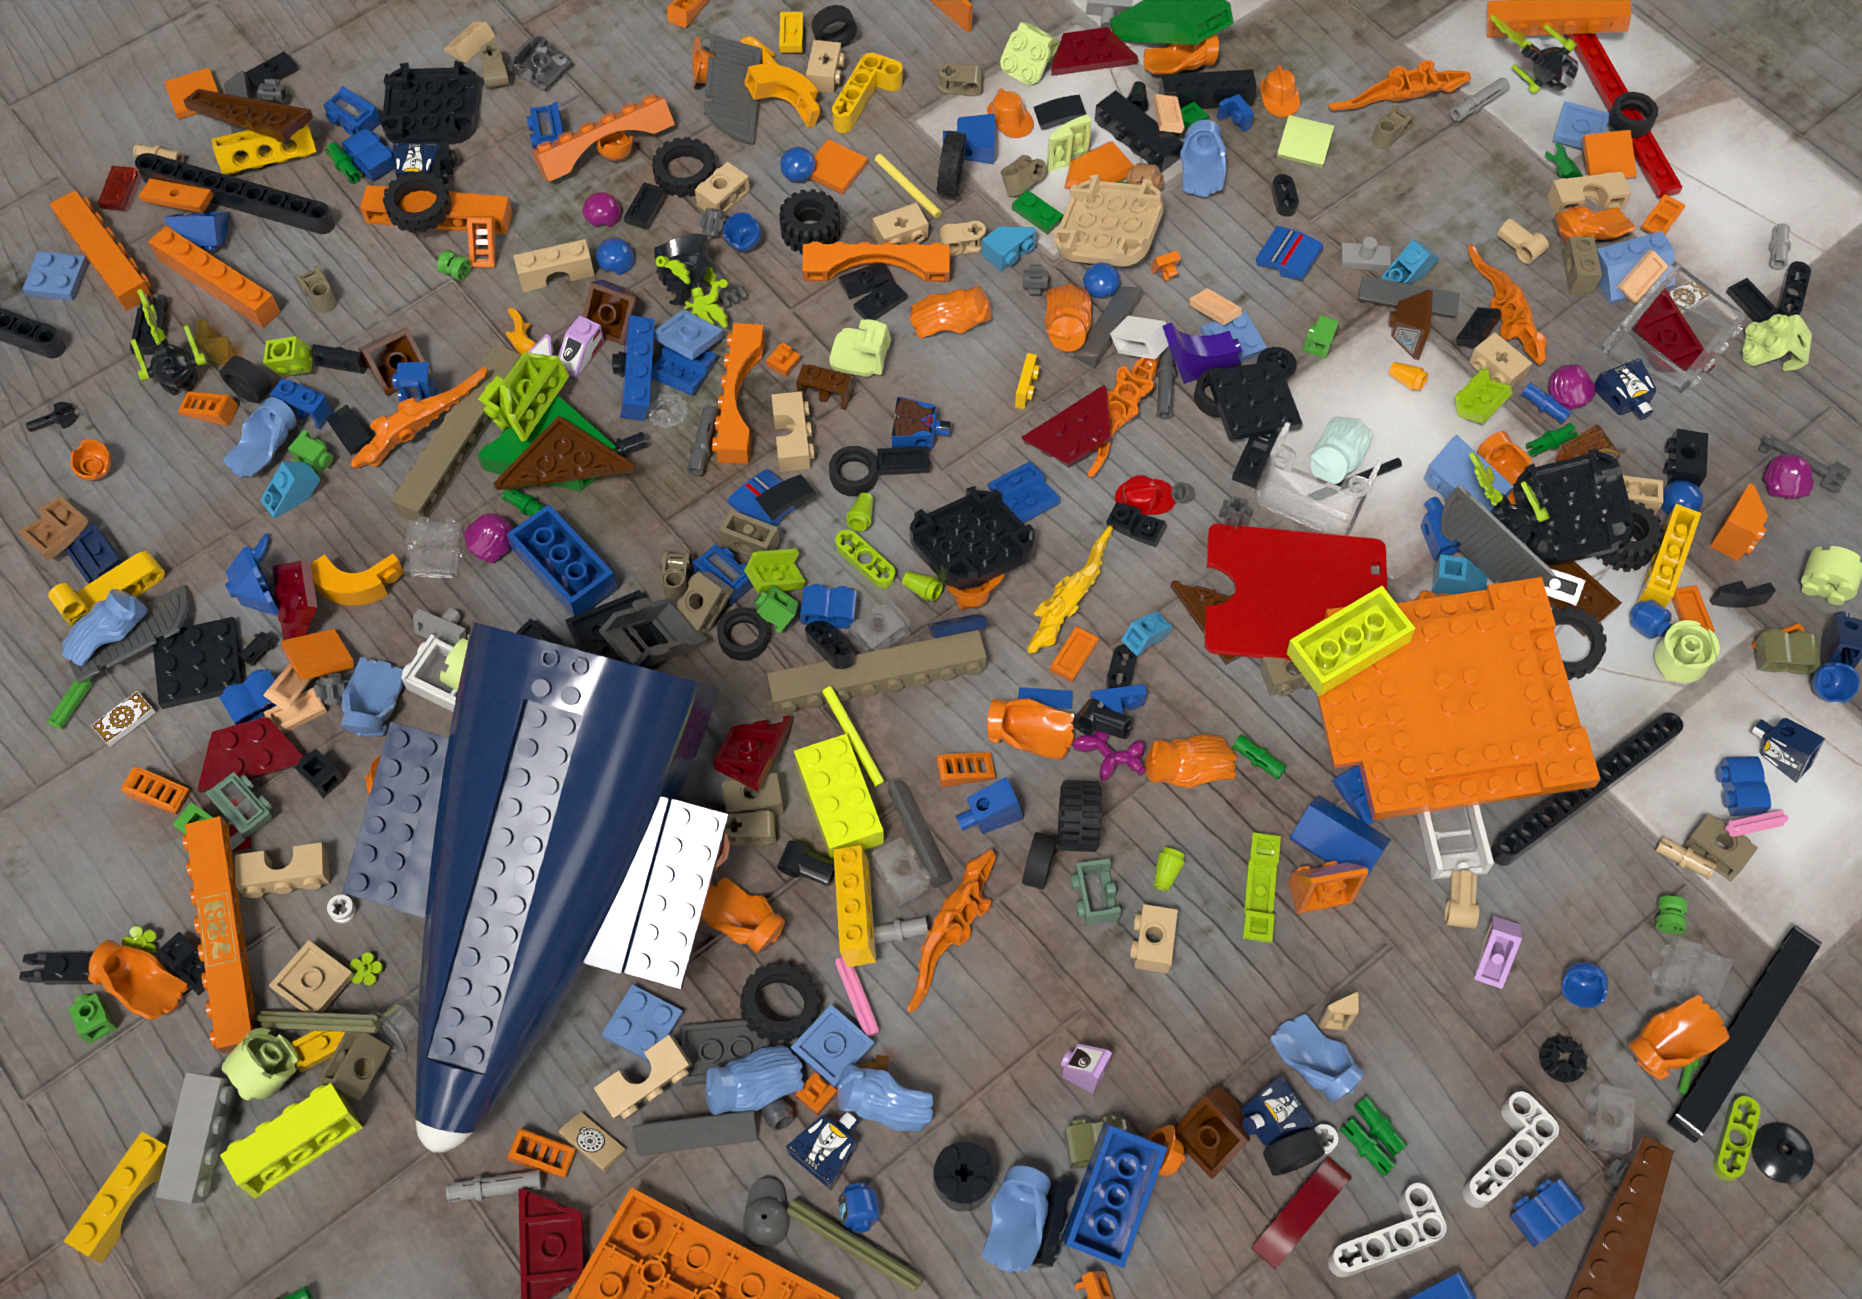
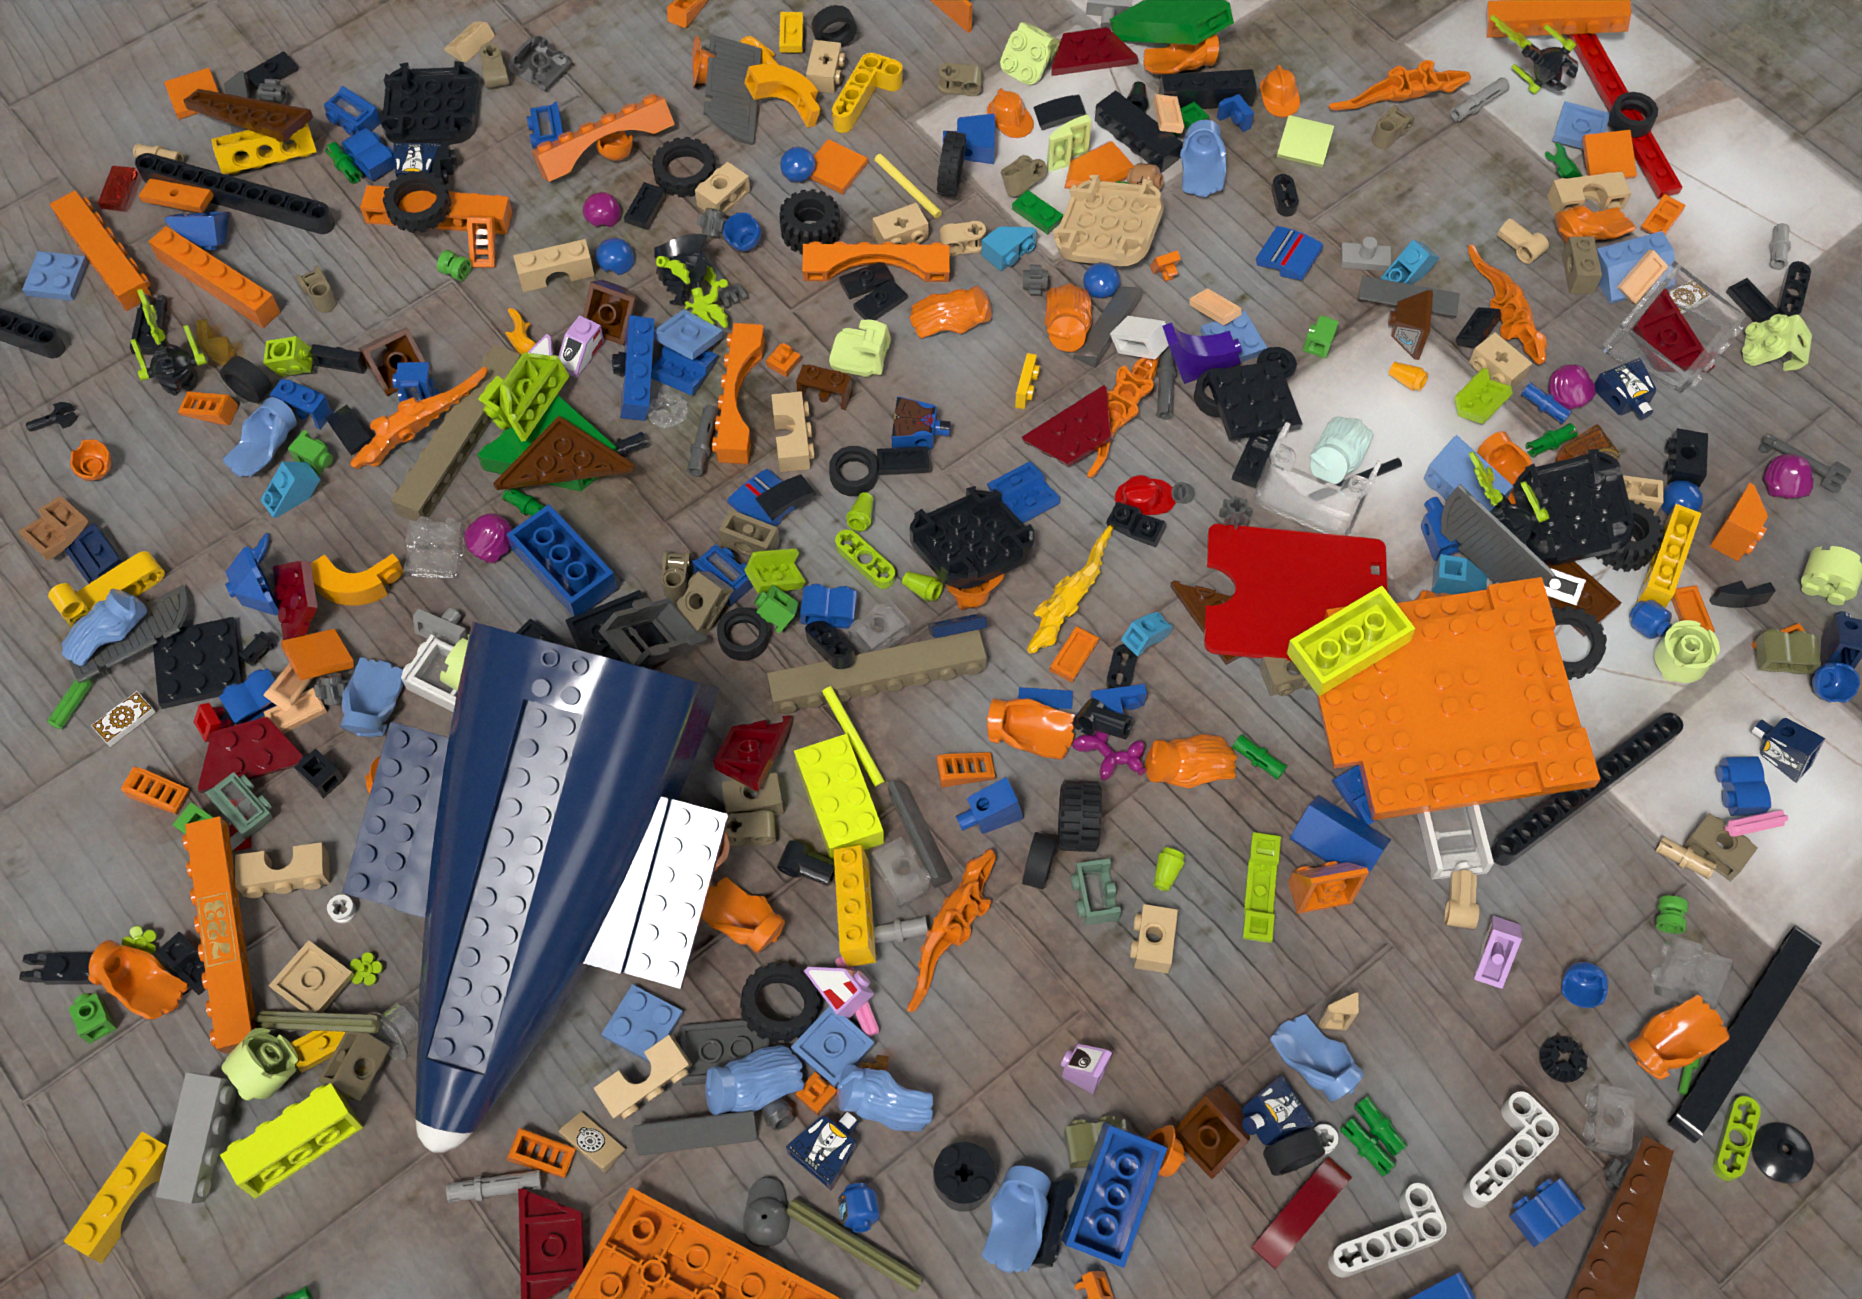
none -> red tile [193,703,231,743]
none -> slope [804,967,874,1018]

